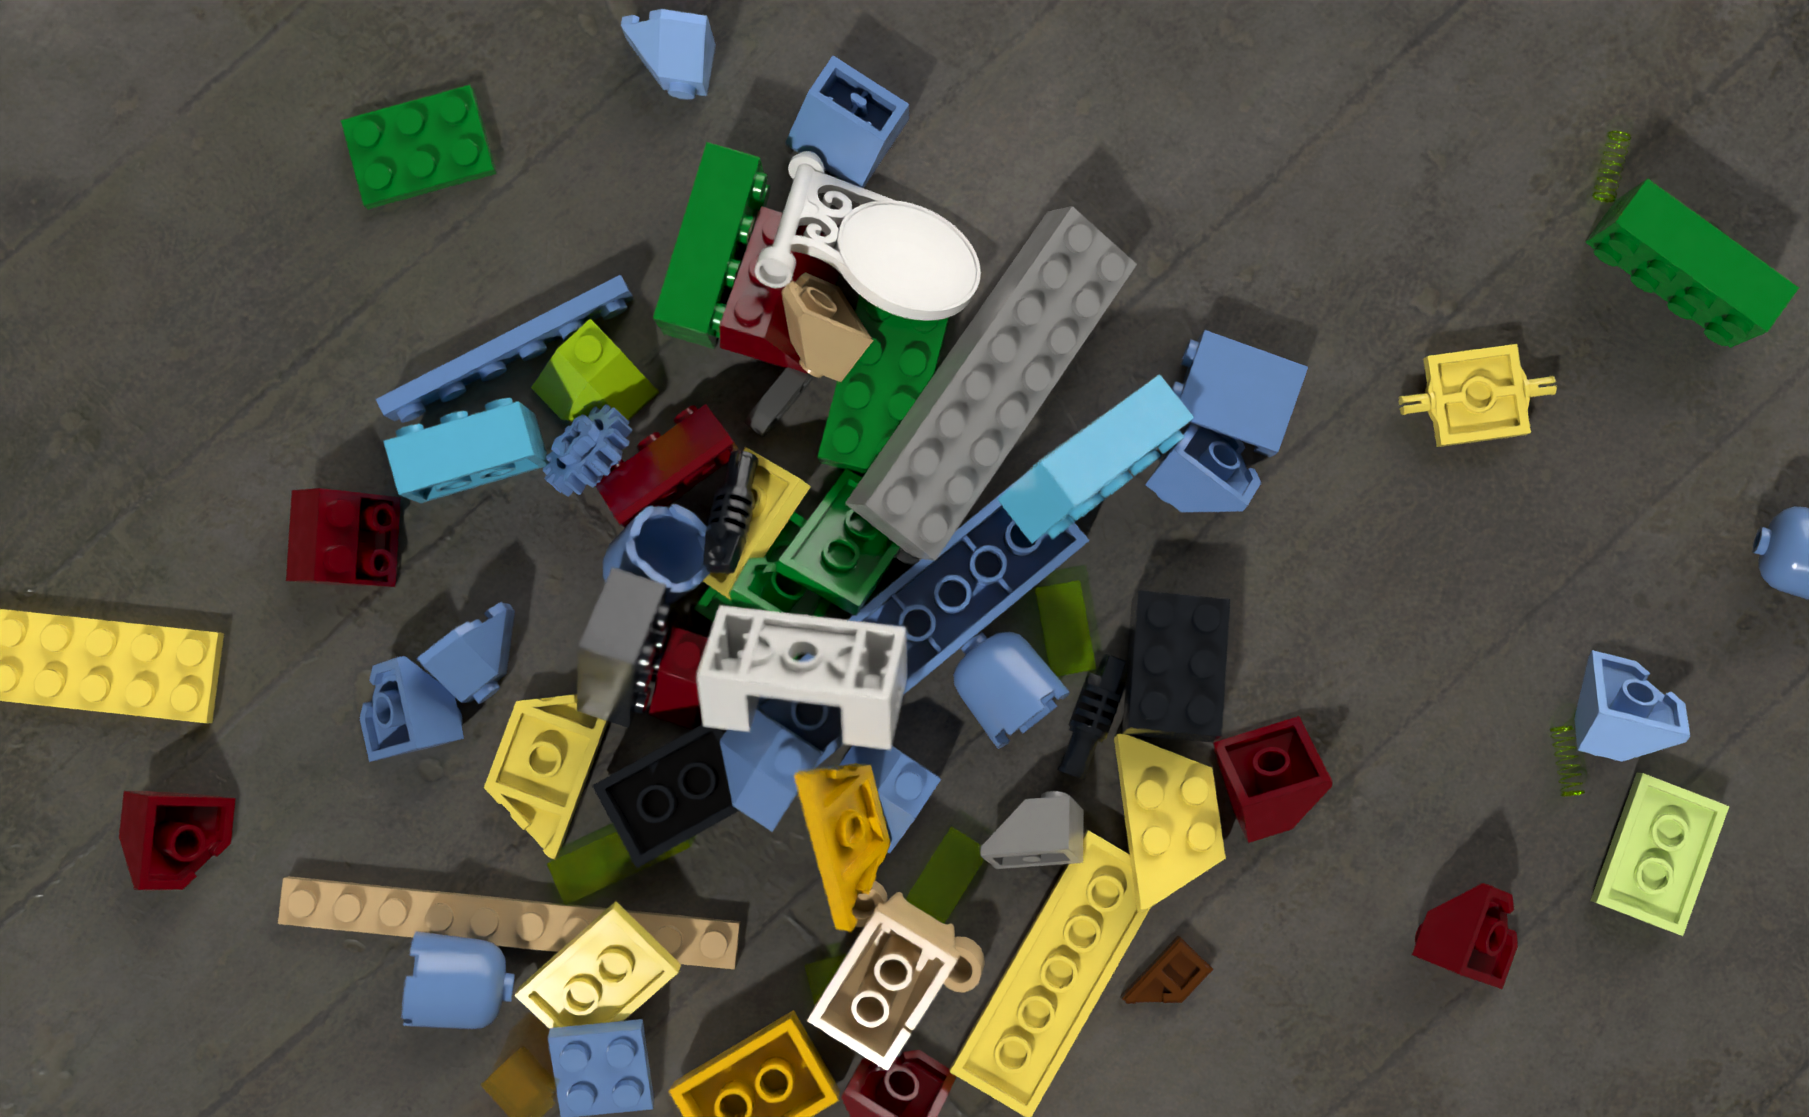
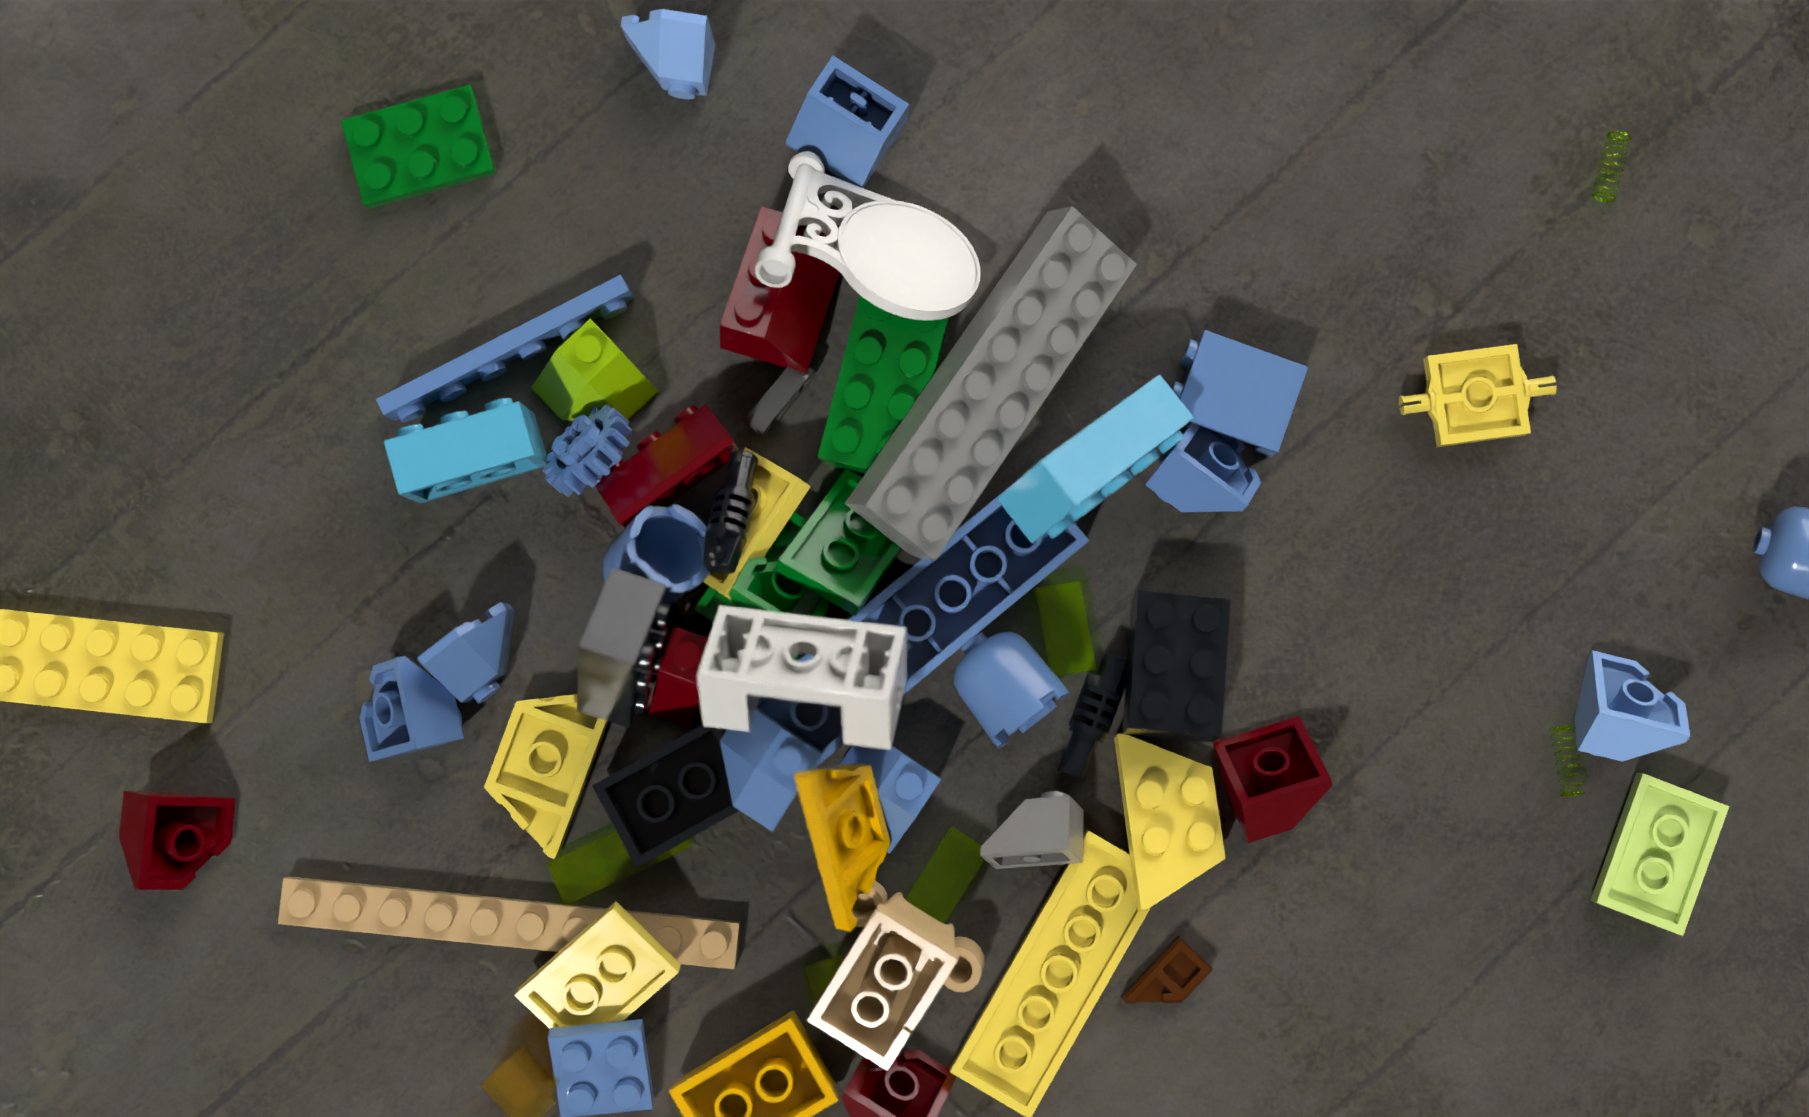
dark red slope [286,488,401,587] -> none
medium blue cylinder [402,931,515,1029] -> none
green brick [653,142,771,349] -> none
tan slope [782,272,873,382] -> none
dark red slope [1412,883,1518,989] -> none
green brick [1585,178,1799,348] -> none

